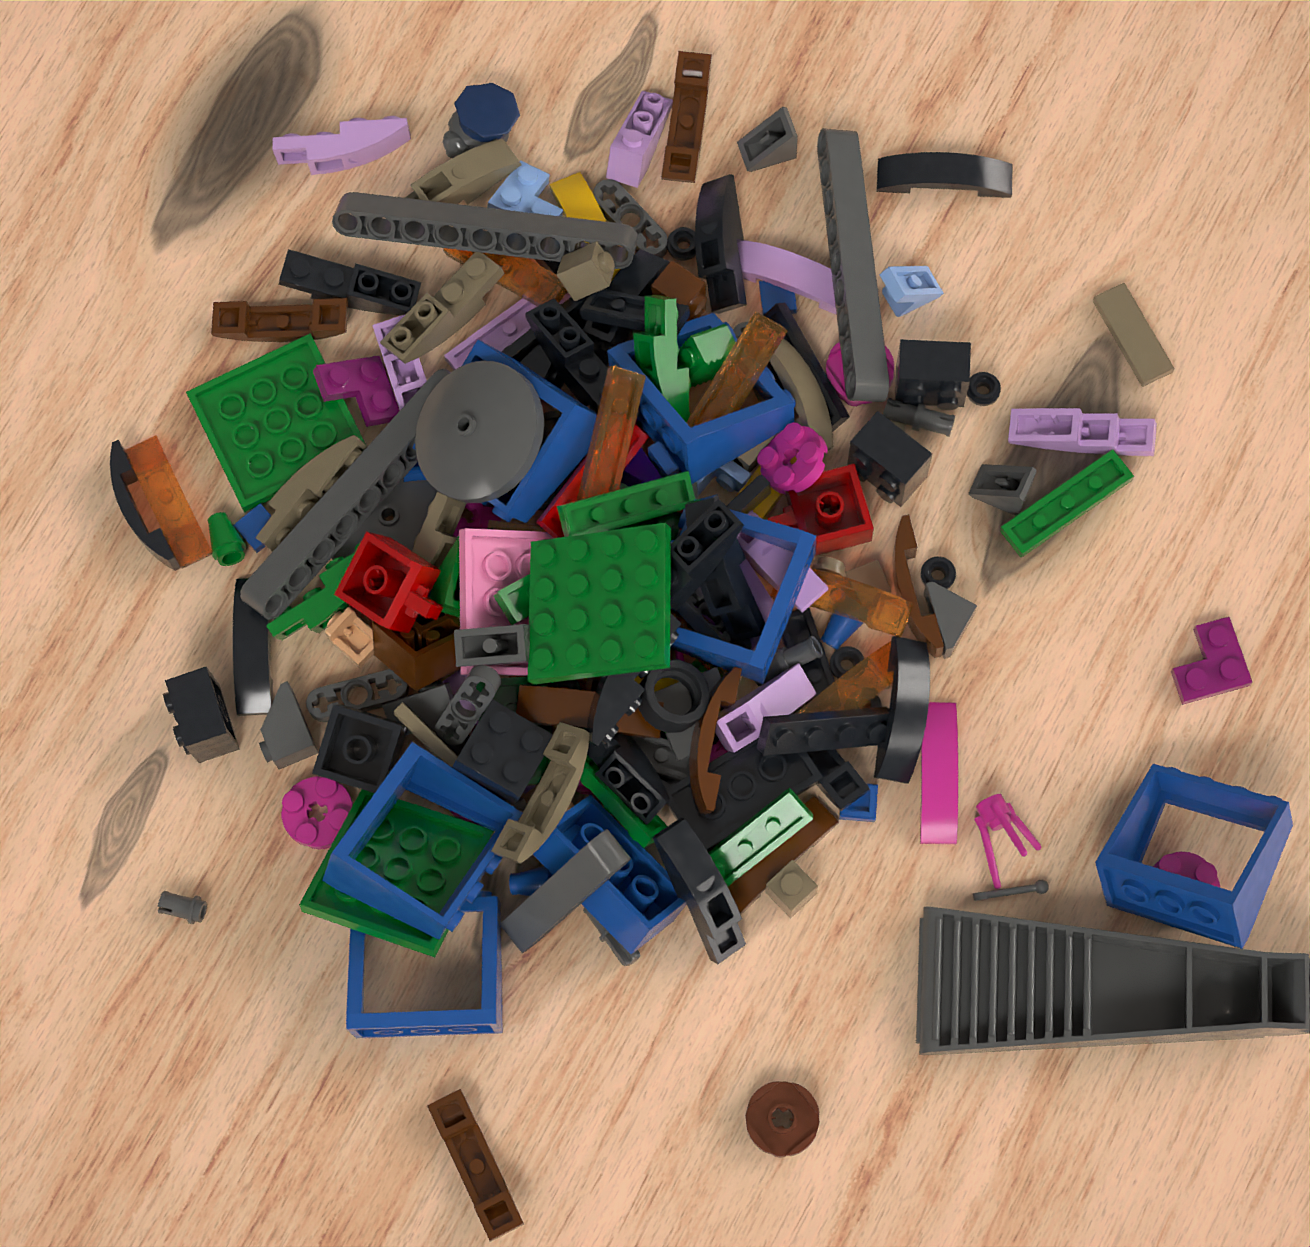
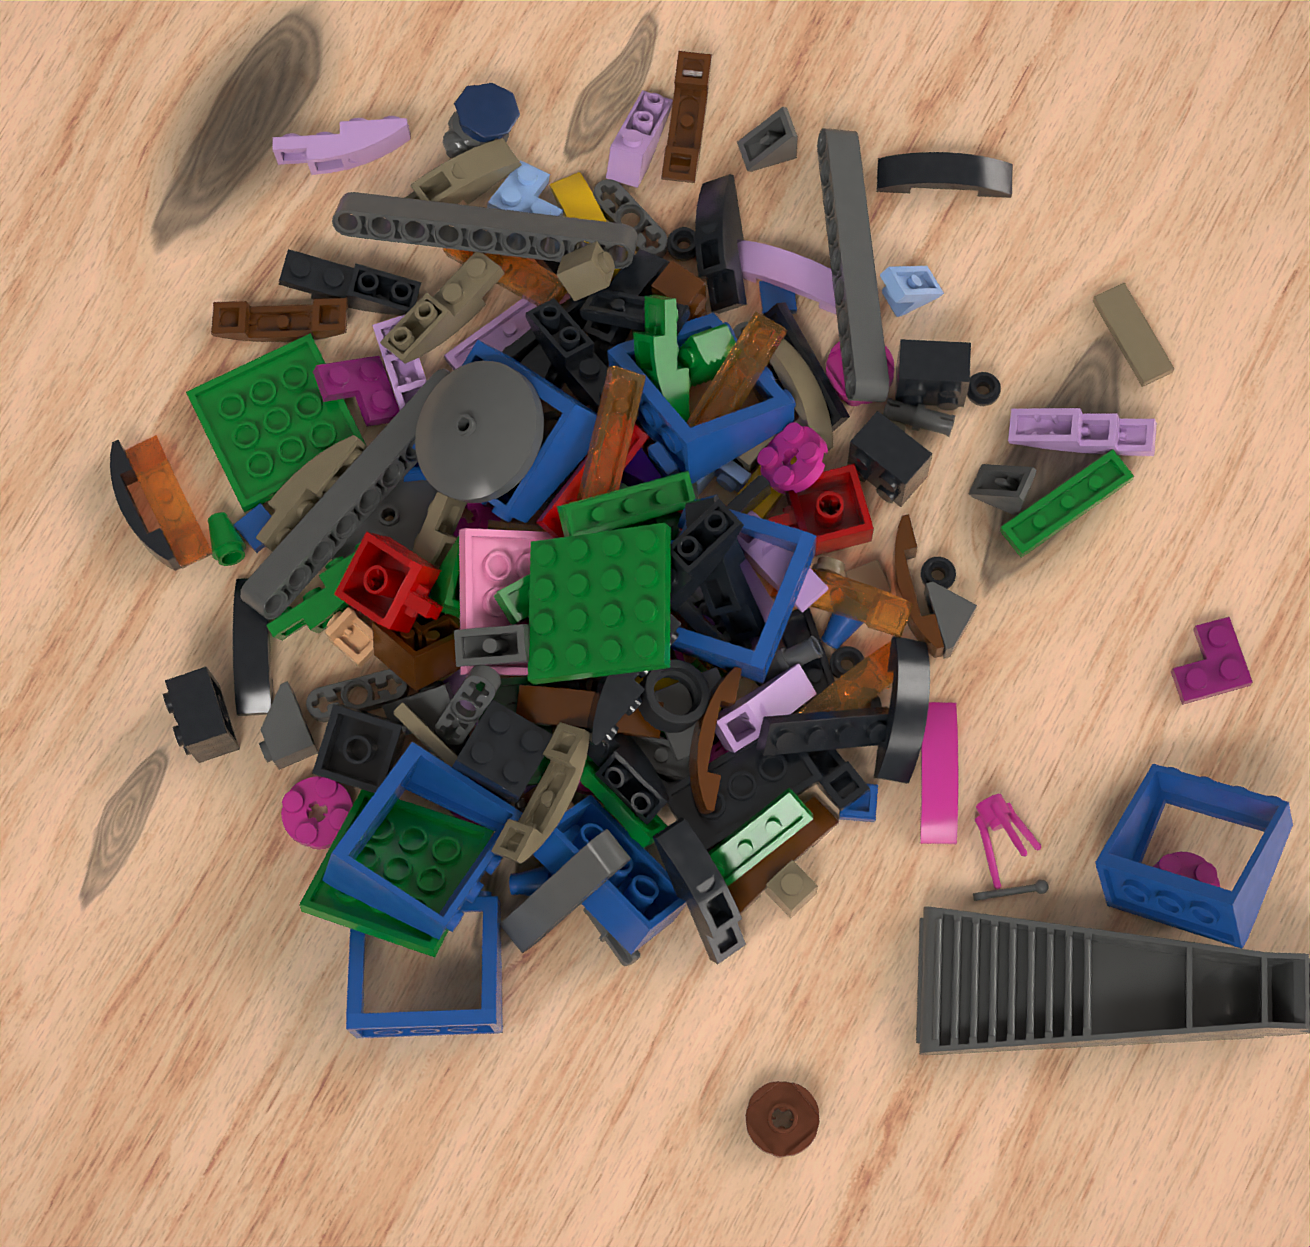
dark grey pin [158,891,207,924] -> none
reddish brown slope [427,1089,524,1242] -> none

